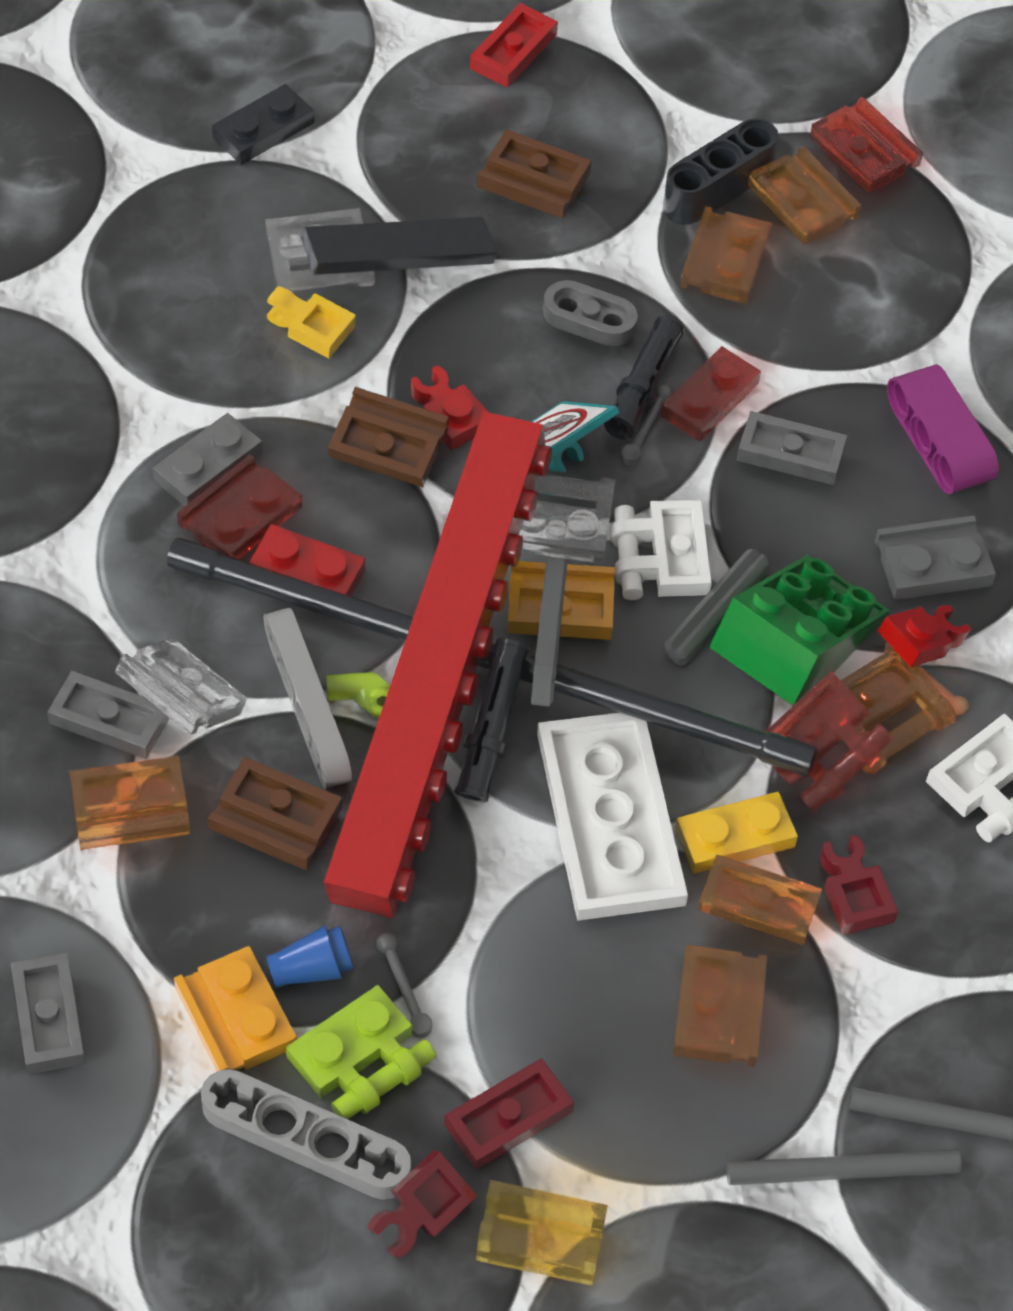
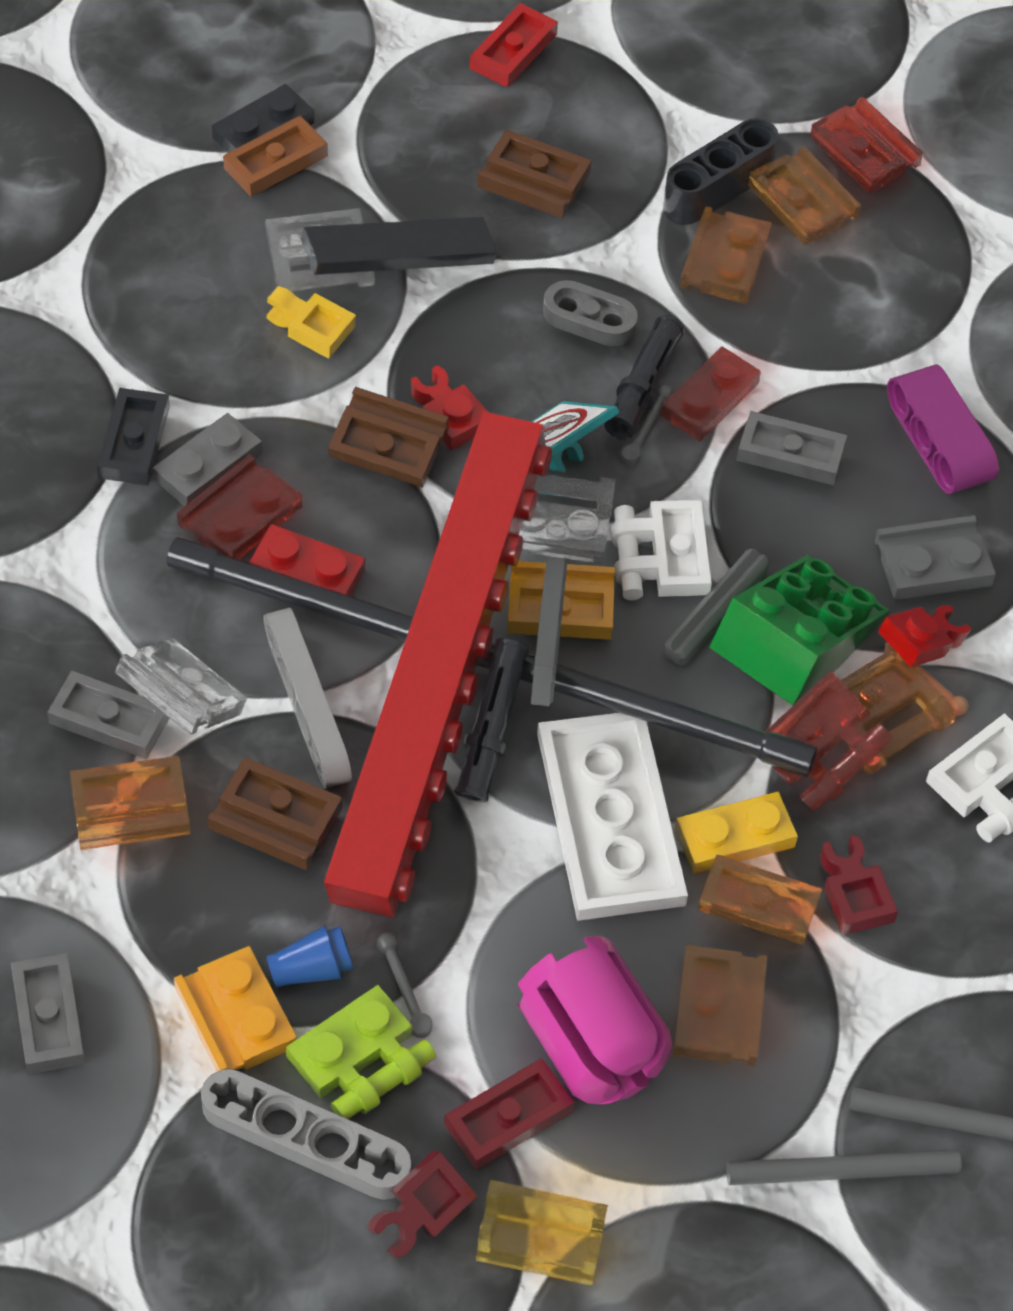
lime arm [326,672,390,718] -> none
none -> black plate [97,388,170,486]
none -> dark orange plate [223,116,328,197]
none -> dark pink cylinder [516,936,672,1104]

